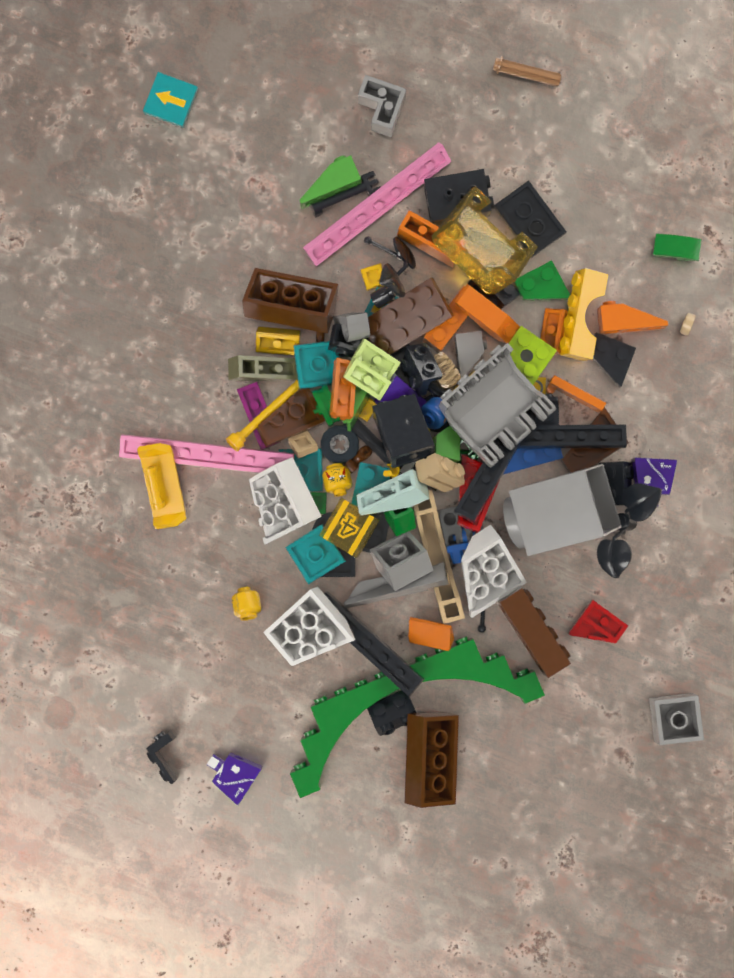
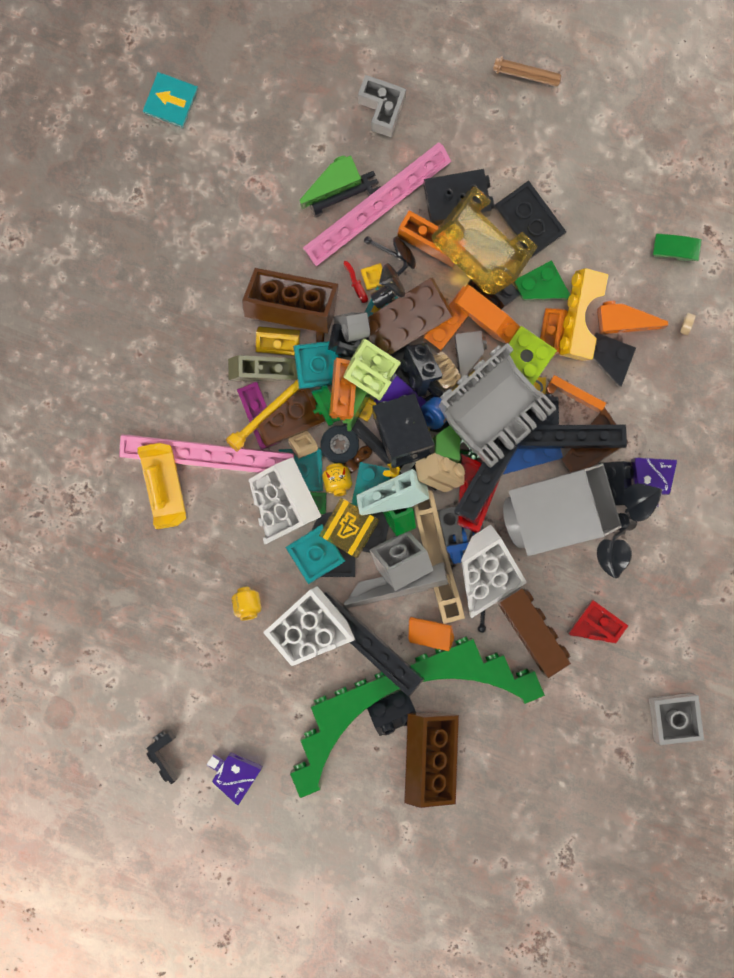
none -> red piece [343,261,369,303]

